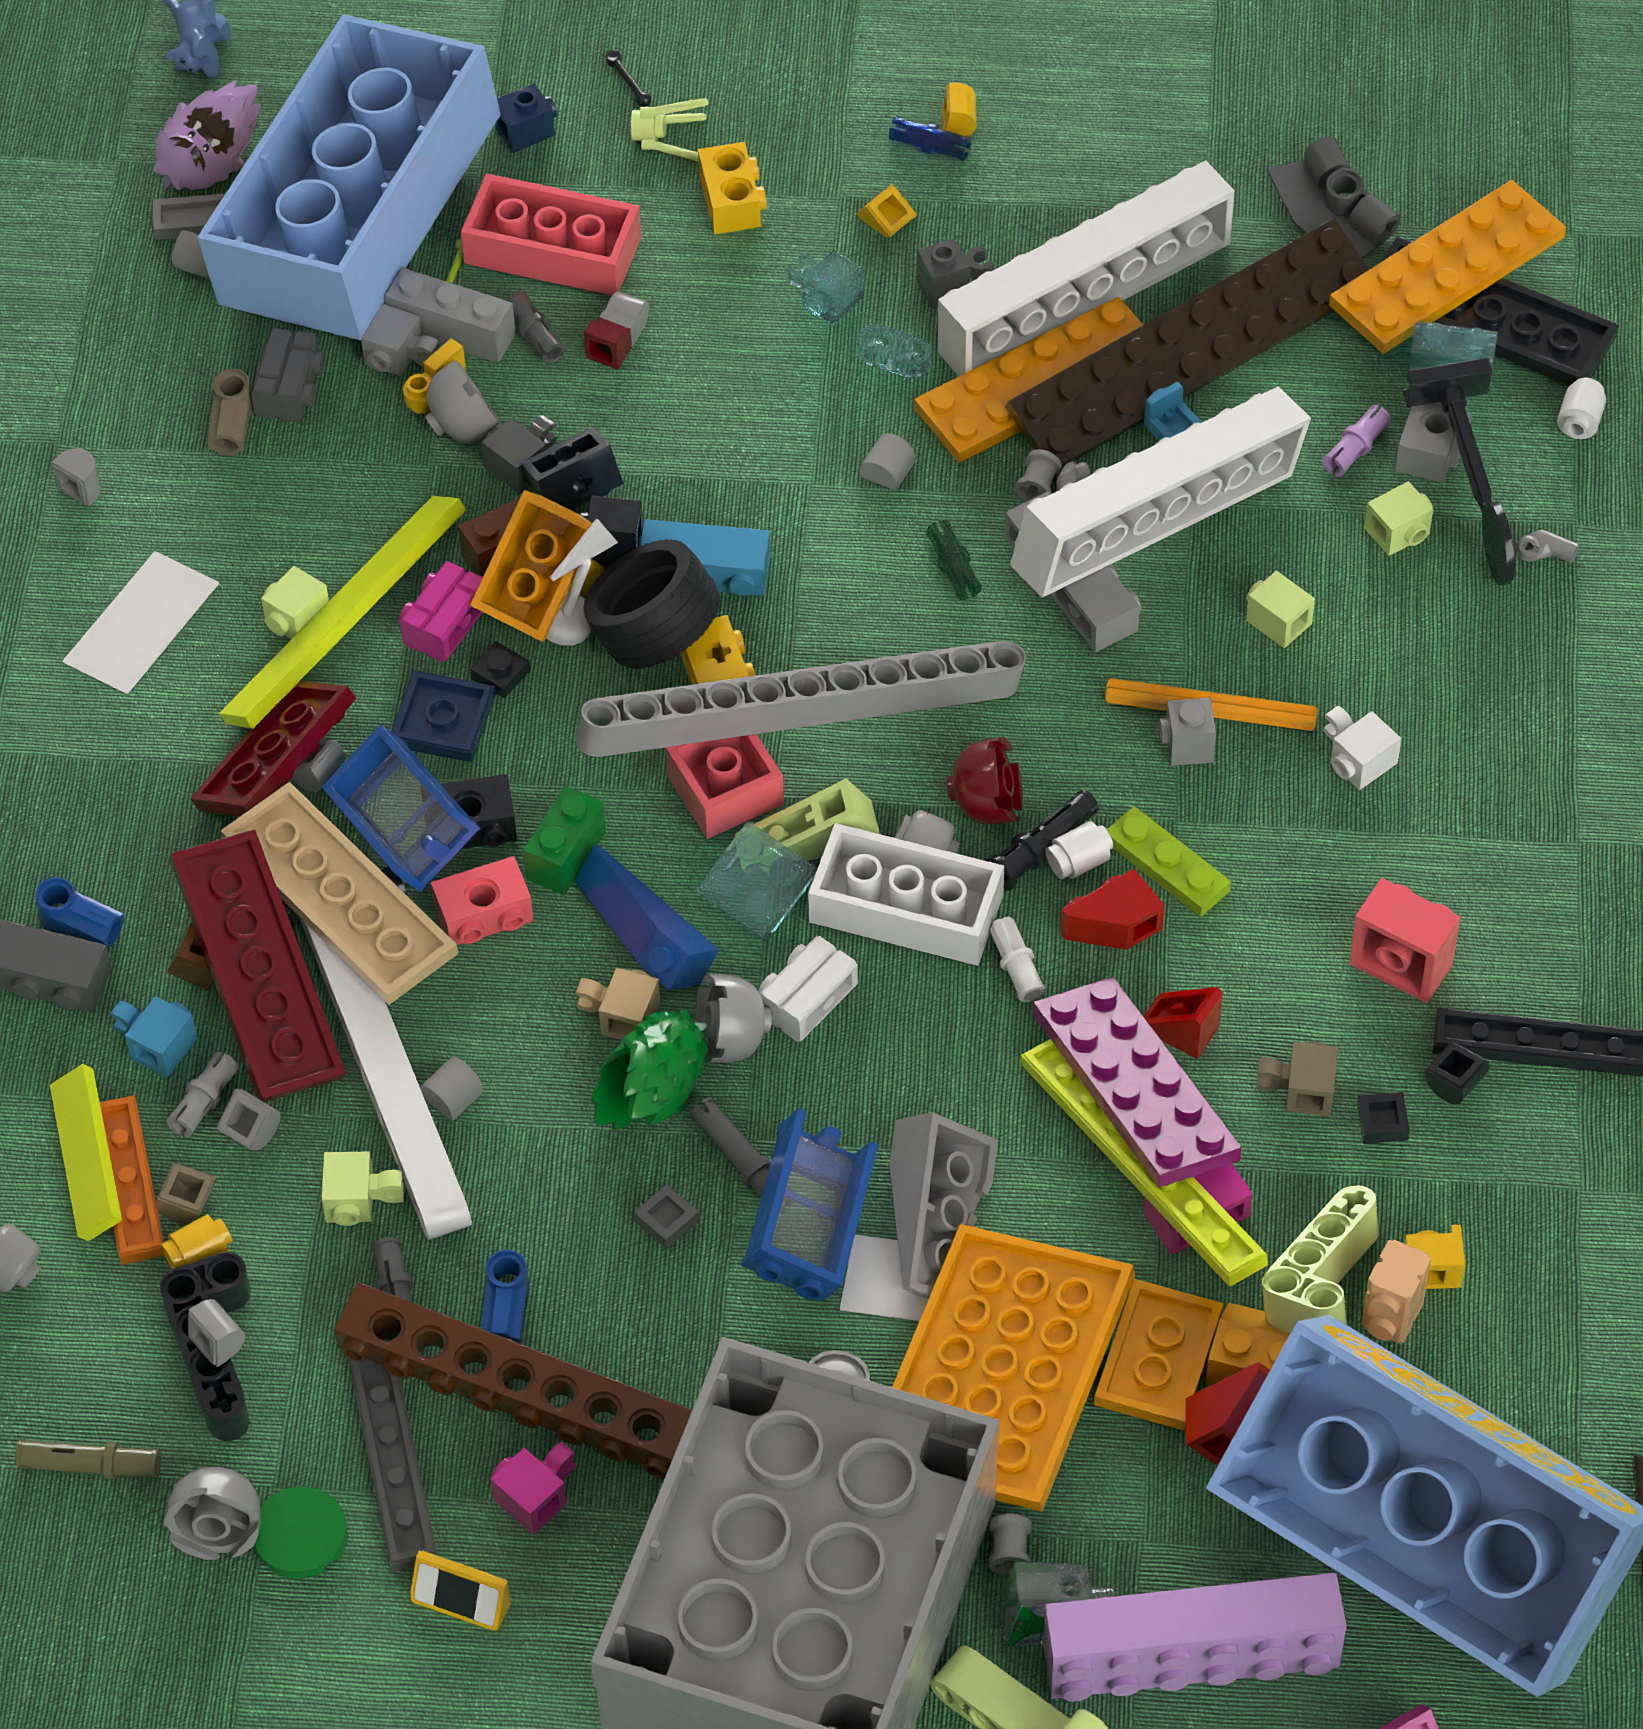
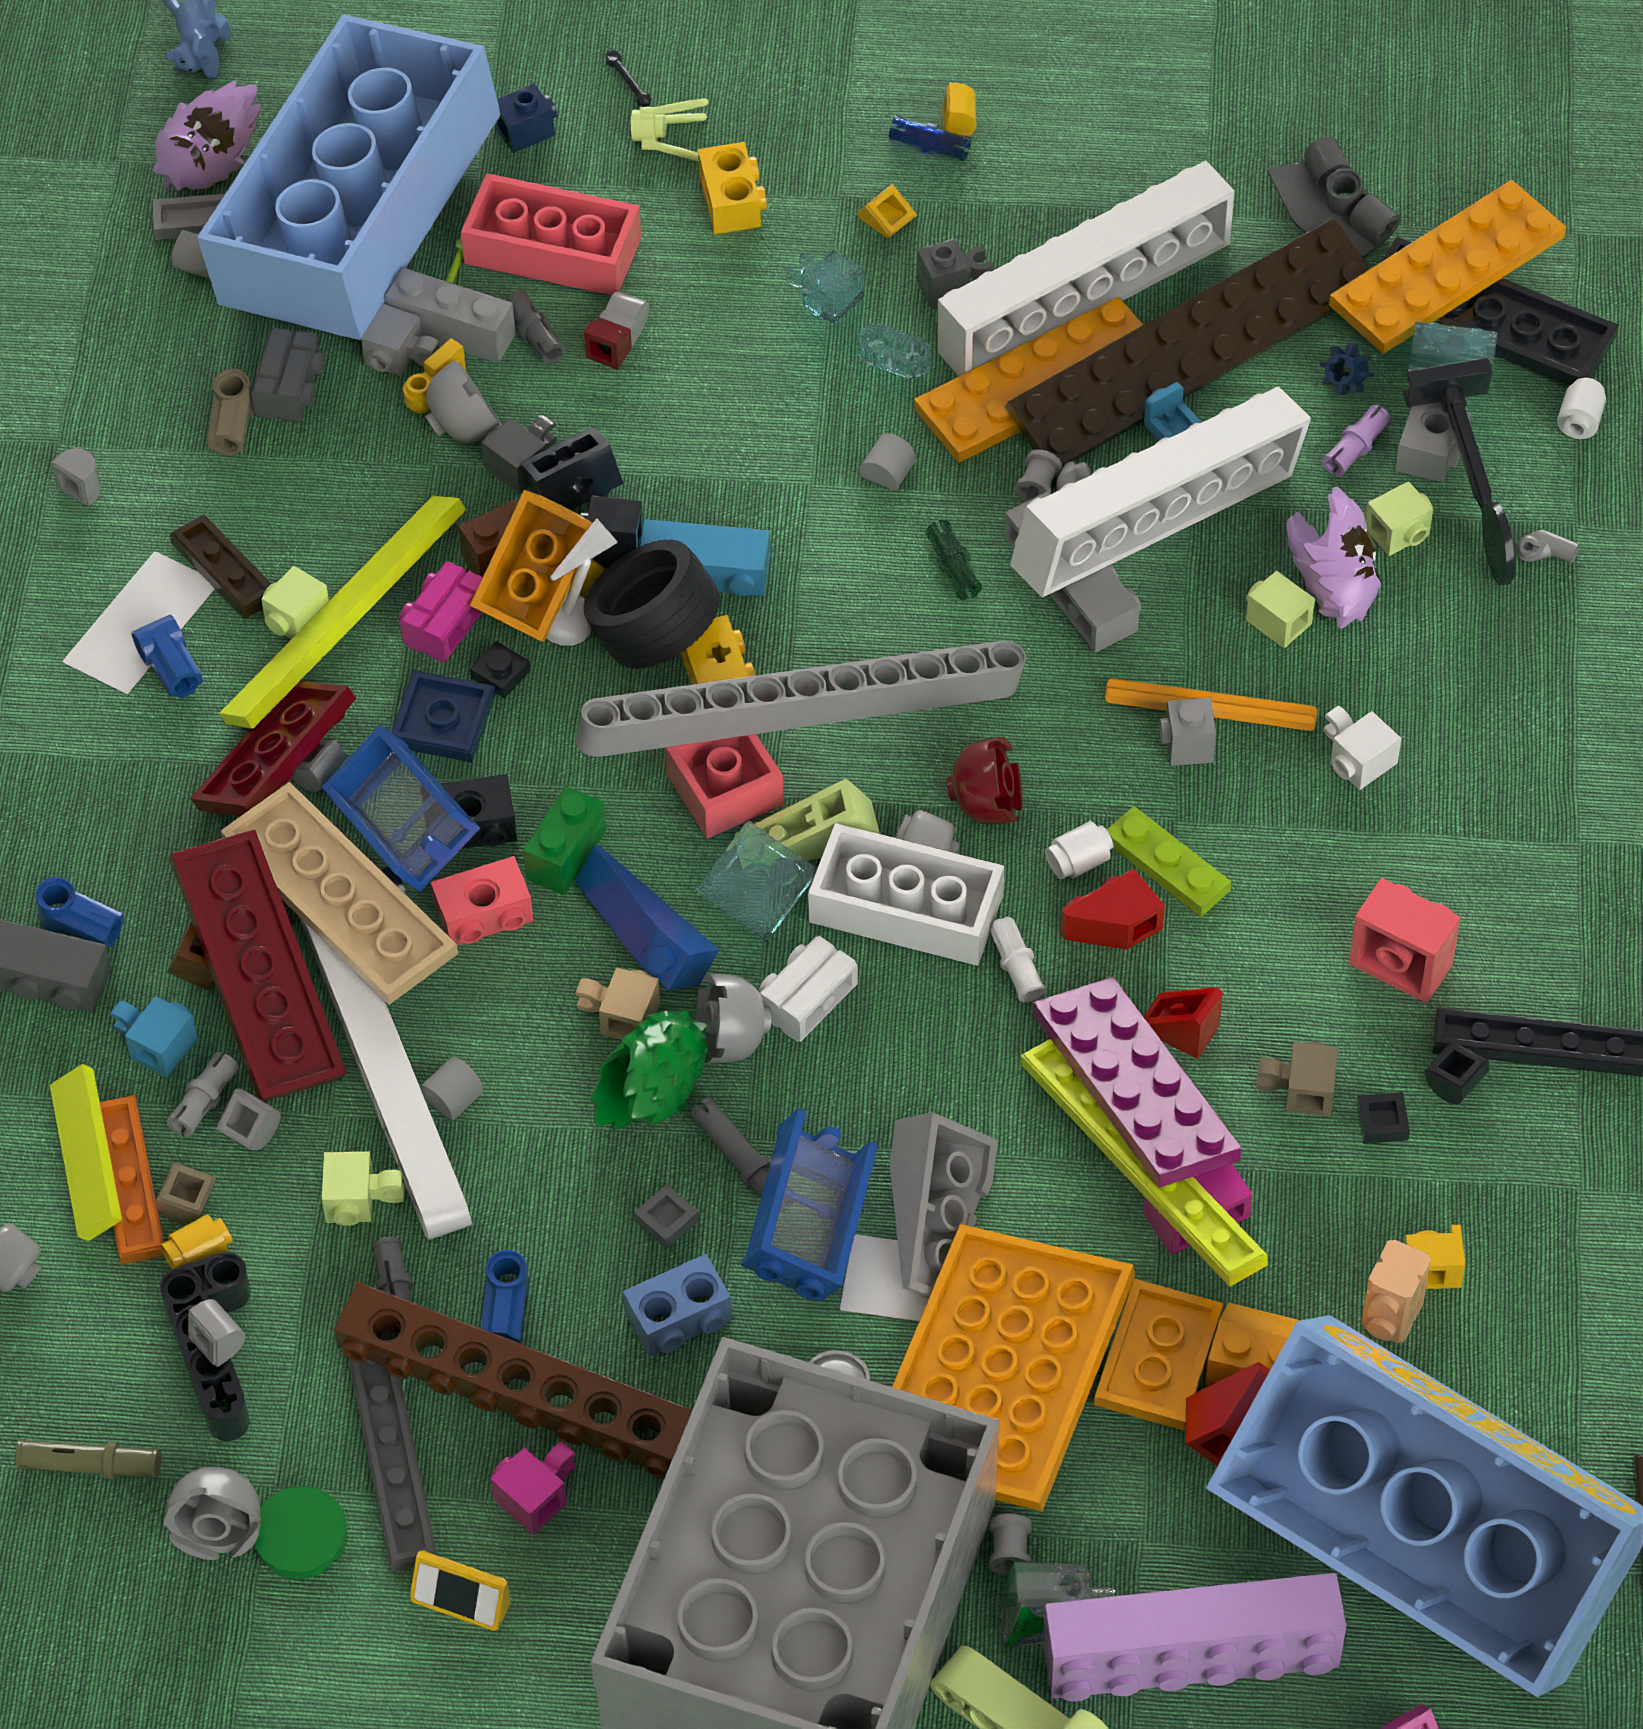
black pin [985,789,1099,891] -> none
yellowish green beam [1262,1185,1379,1333] -> none
none -> blue piece [131,614,203,699]
none -> dark brown tile [170,515,271,620]
none -> medium blue brick [623,1254,732,1357]
none -> lavender head [1286,487,1381,629]
none -> dark blue gear [1320,344,1374,395]

